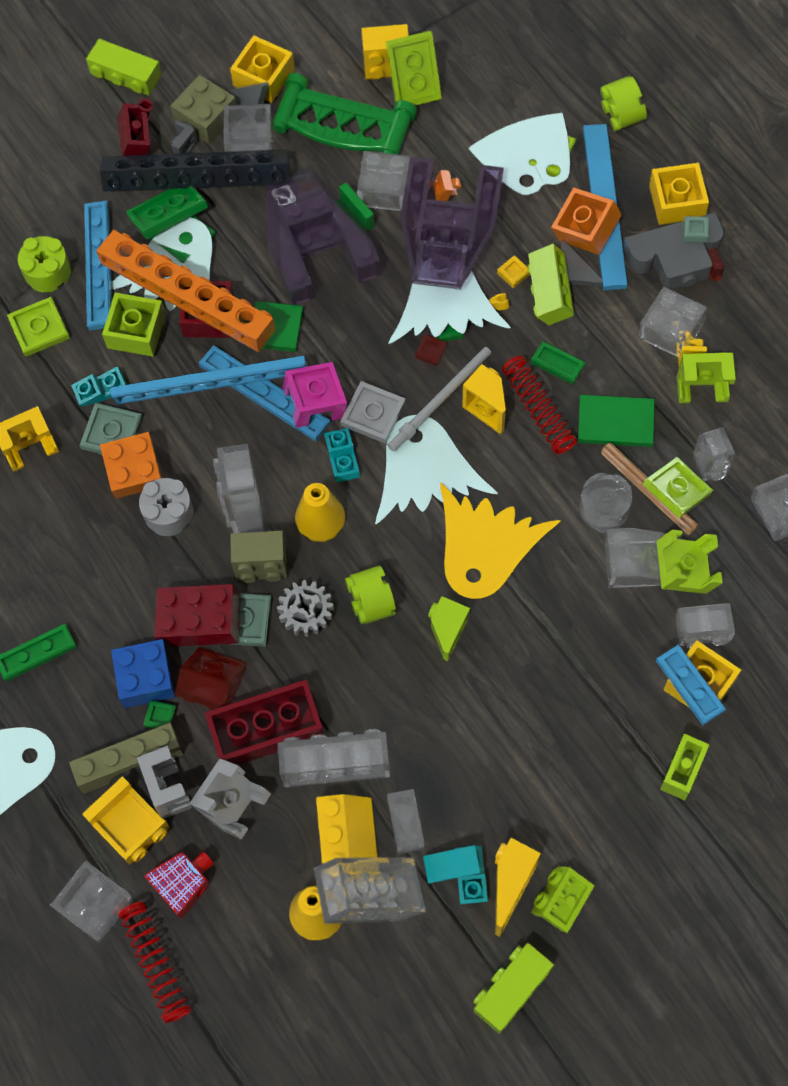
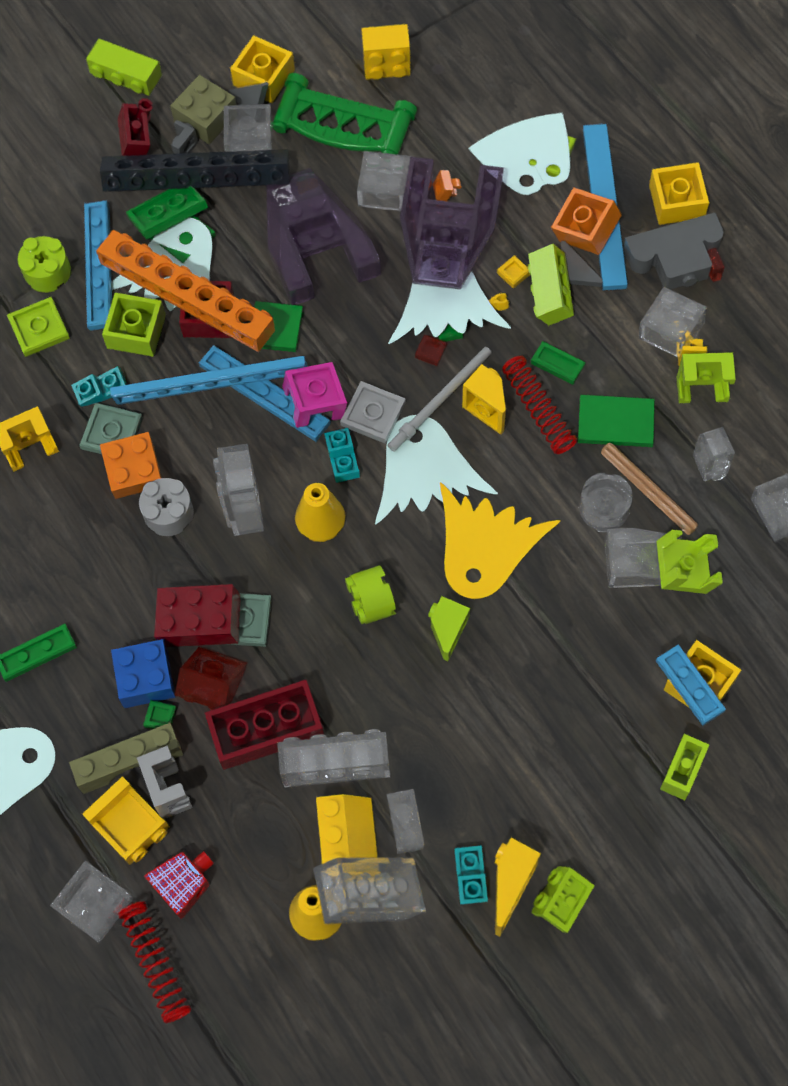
light grey panel [189,759,271,839] -> none
olive brick [231,531,287,583] -> none
light grey gear [277,580,334,637] -> none
green tile [339,183,374,231] -> none
lime plate [385,31,442,105] -> none
teal slope [423,845,481,884] -> none
lime brick [473,943,554,1034] -> none
lime brick [600,76,647,131] -> none
lime tile [643,457,713,518] -> none
clear brick [675,603,735,648] -> none
sand green tile [683,216,709,243] -> none

